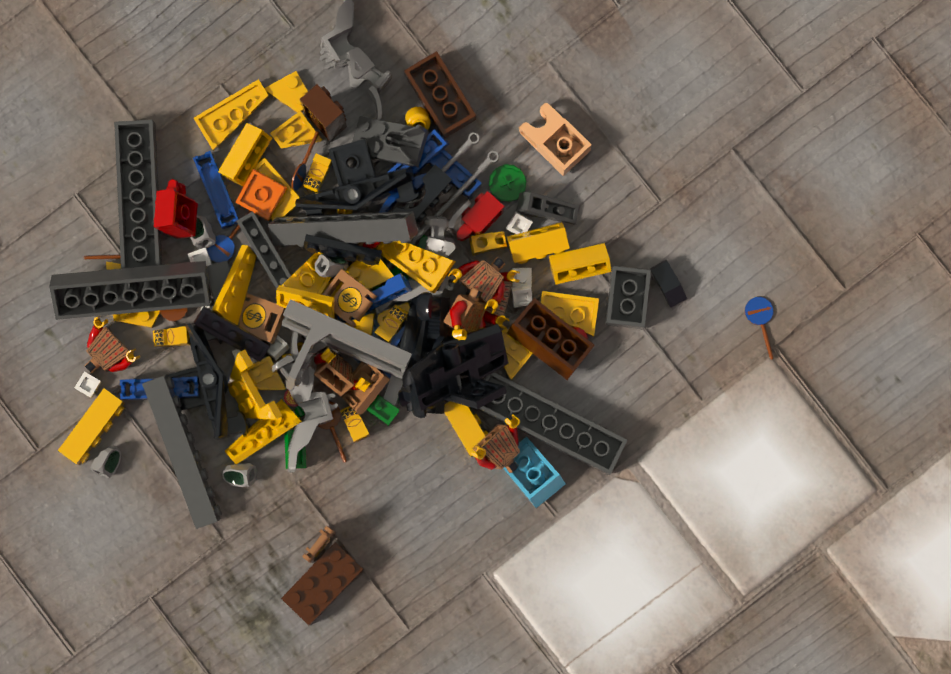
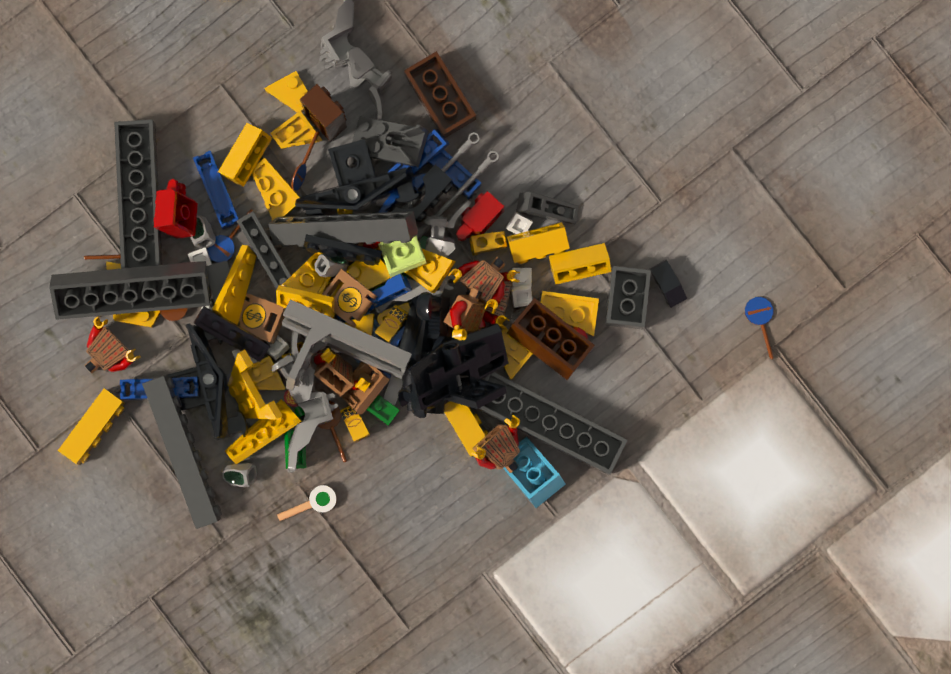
white plate [74,372,101,398] -> none
light grey rock [90,446,121,478] -> none
yellow leg [153,326,190,347] -> none
yellow wing [194,79,269,151] -> none
orange tile [236,169,287,221] -> none
reddish brown brick [281,542,364,626] -> none
medium nougat container [302,526,336,563] -> none
yellow leg [303,153,332,192] -> none
yellow head [405,107,431,130] -> none
green tile [489,164,527,203] -> none
light nougat brick [518,103,592,176] -> none
none -> piece [277,485,337,521]
none -> yellowish green tile [379,235,427,277]

